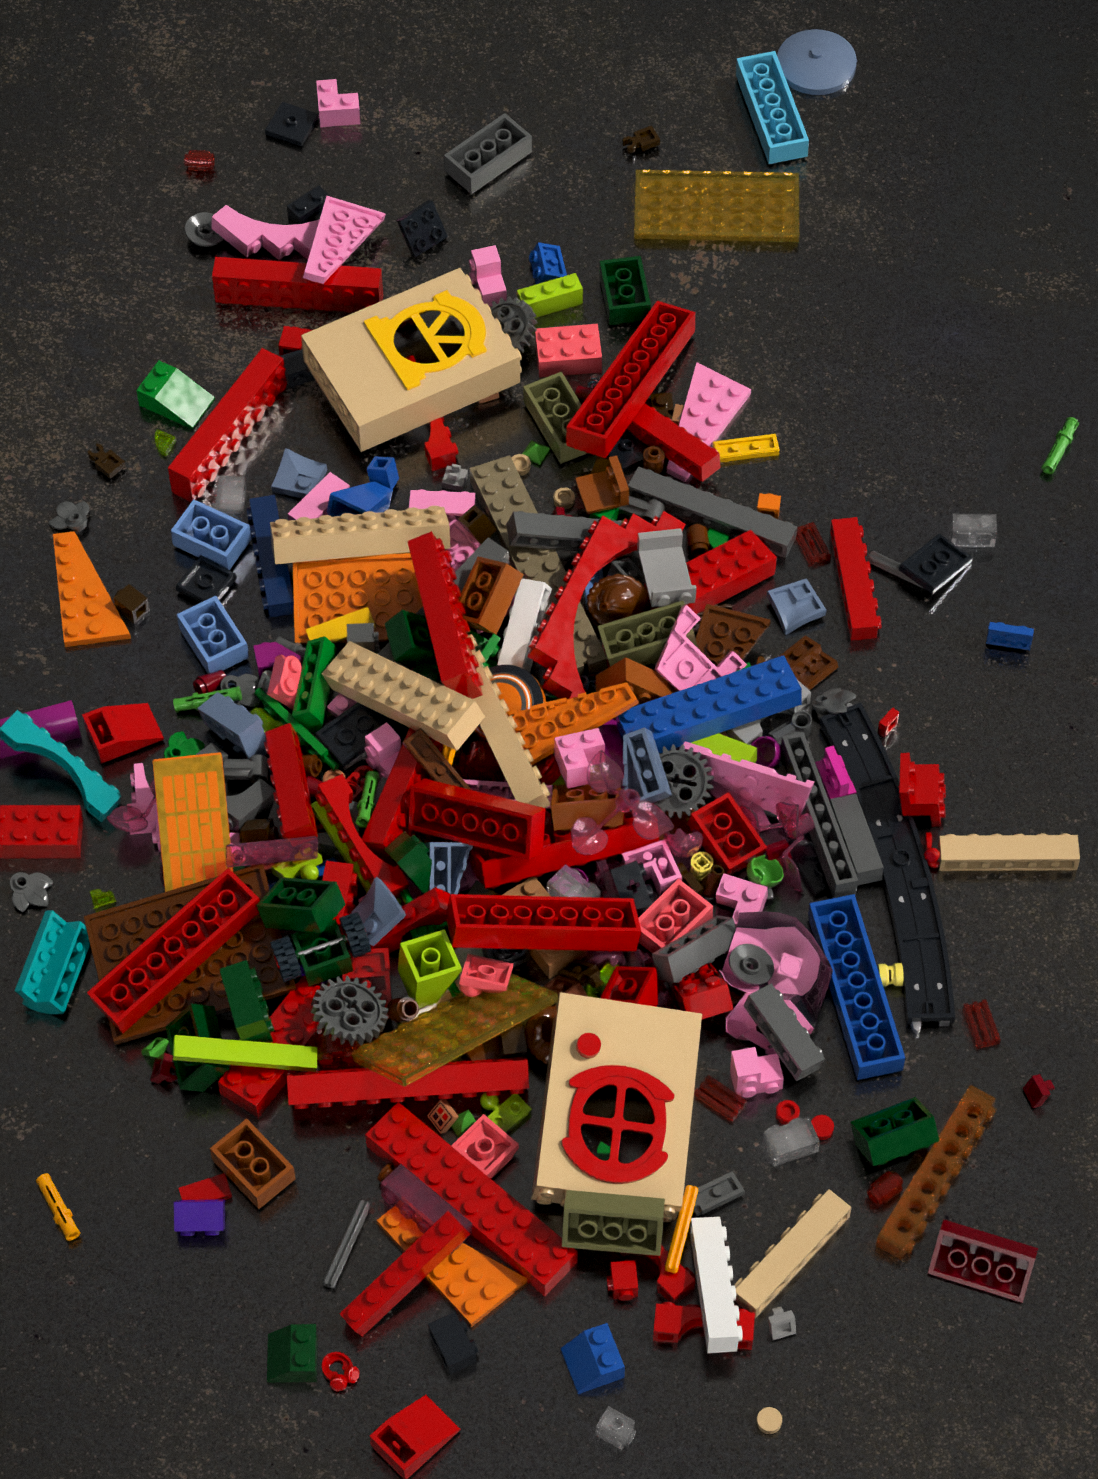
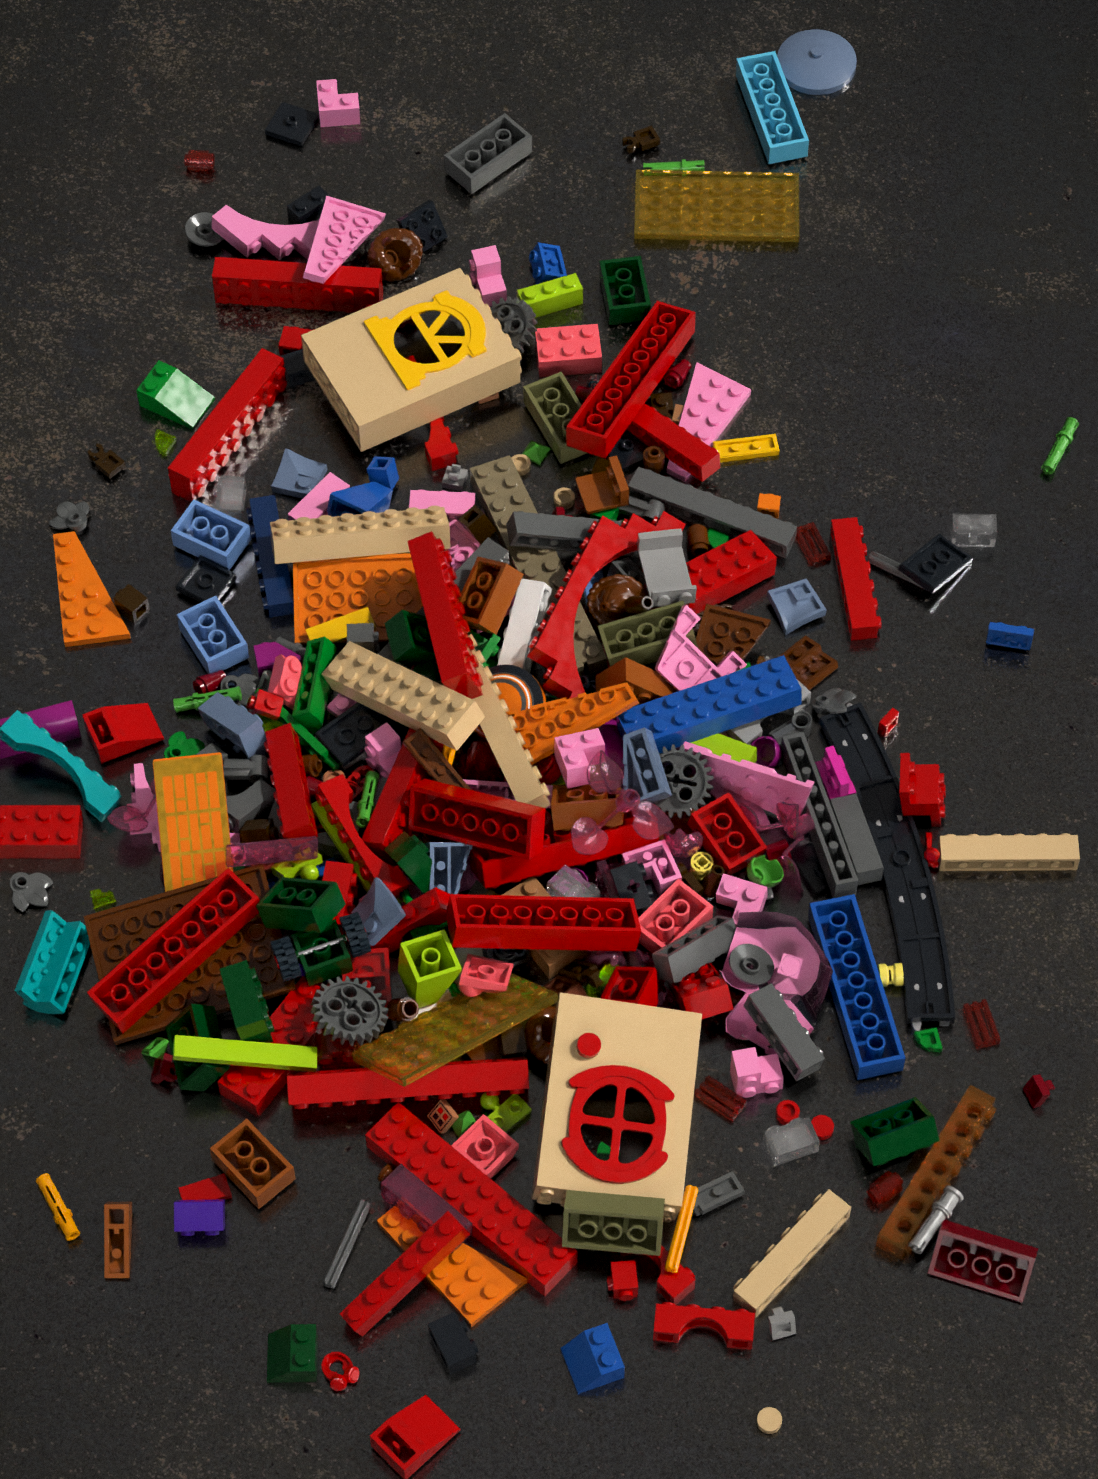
clear brick [596,1406,636,1450] -> none
white brick [690,1217,743,1353] -> none
none -> dark orange slope [104,1202,132,1278]
none -> red bracket [246,689,284,721]
none -> reddish brown piece [367,228,423,282]
none -> dark brown cone [625,595,653,616]
none -> bright green pin [643,159,705,176]
none -> dark red cone [664,359,692,388]
none -> light grey pin [908,1185,963,1254]
none -> green tile [913,1028,943,1052]

